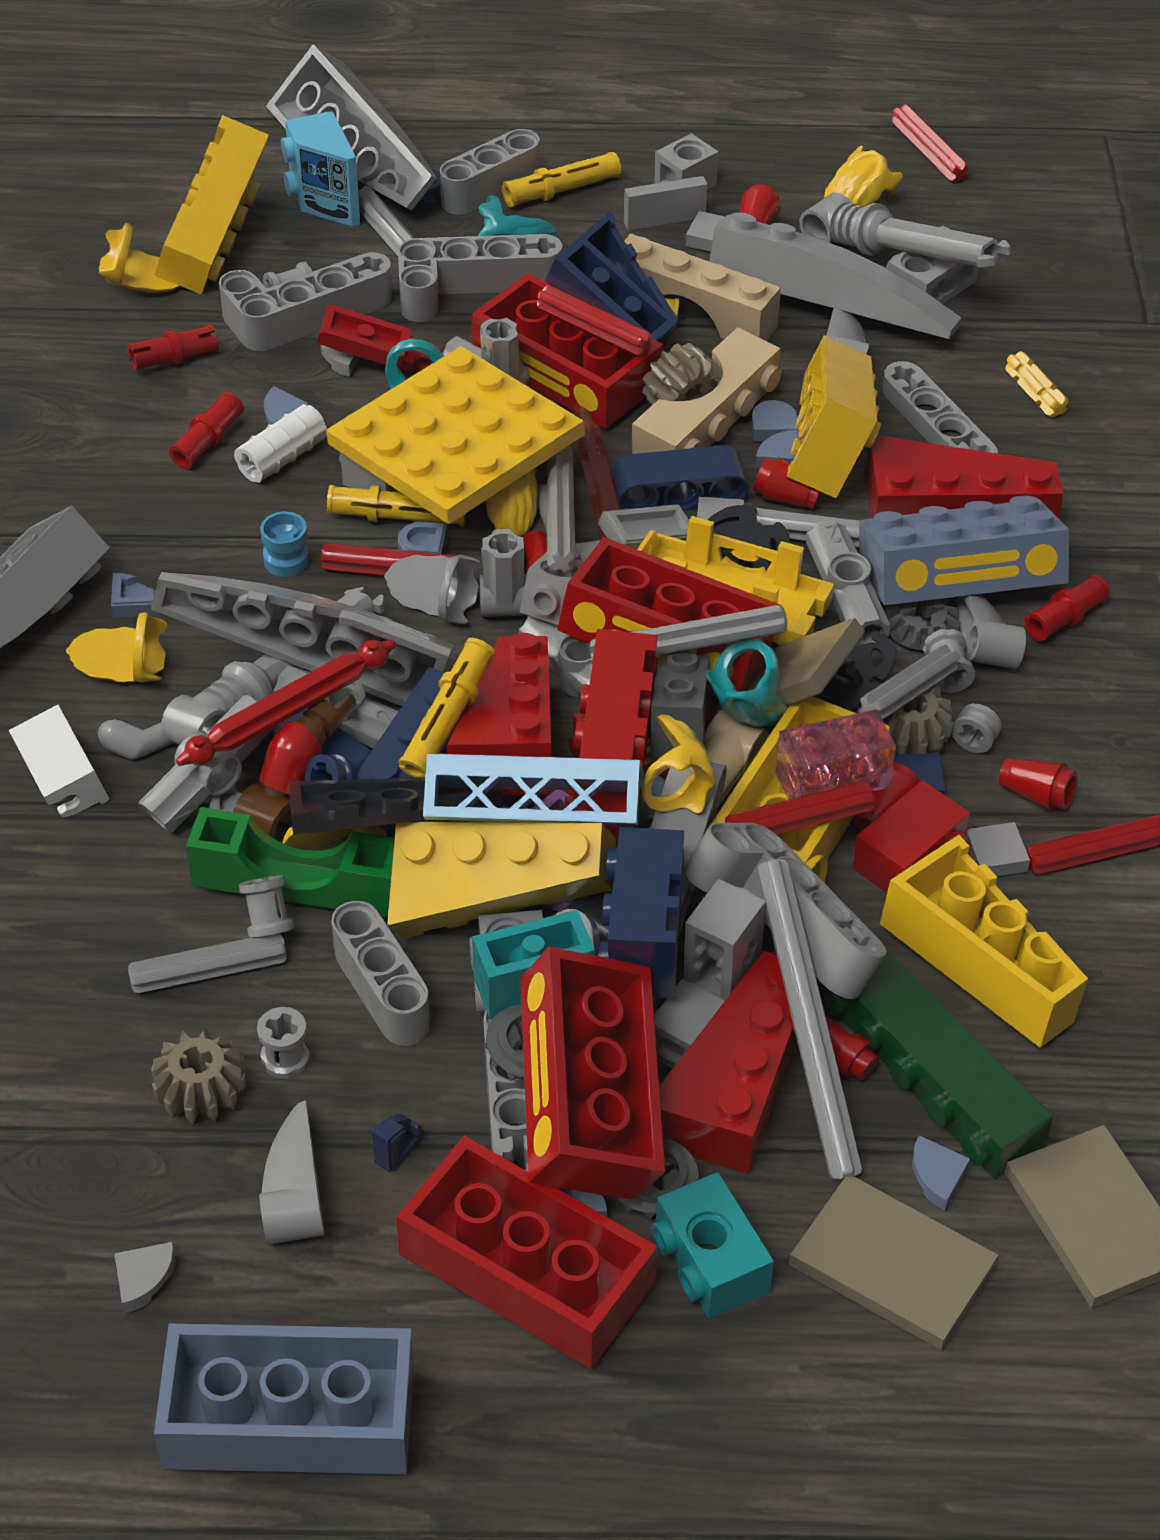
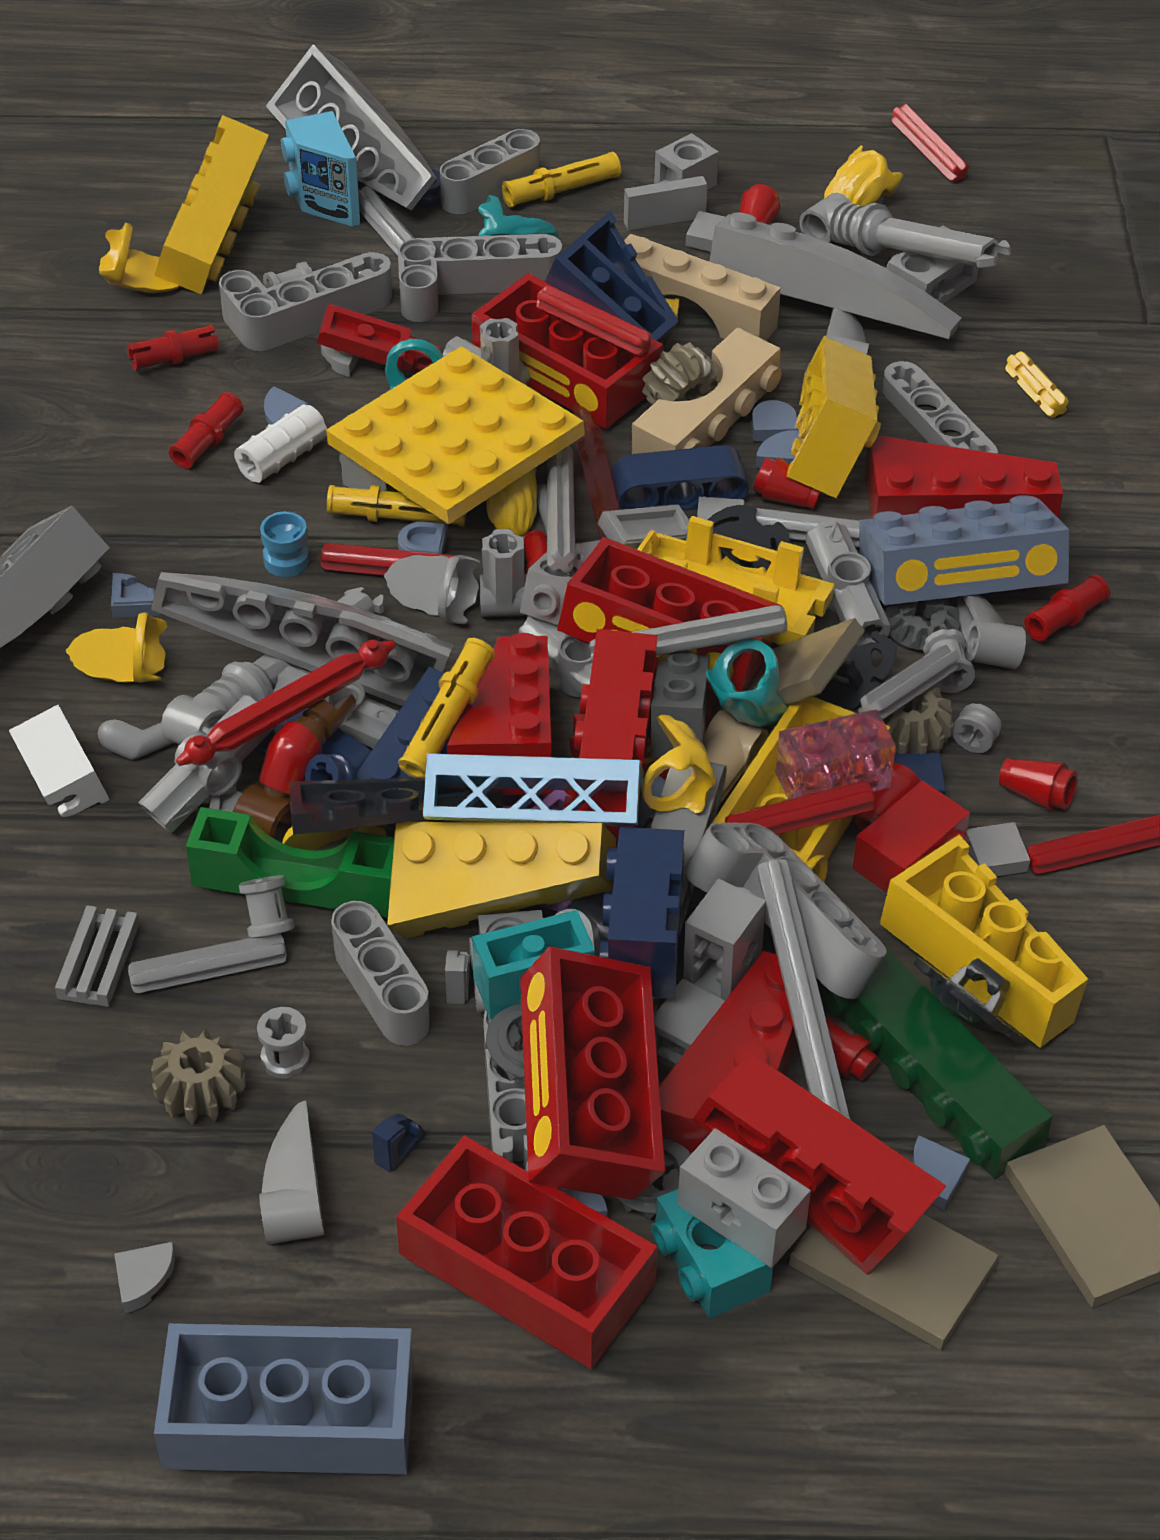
none -> light grey tile [55,905,139,1007]
none -> light grey tile [445,950,470,1004]
none -> light grey brick [678,1128,811,1268]
none -> red wedge [693,1052,946,1275]
none -> black shield [913,956,1028,1045]

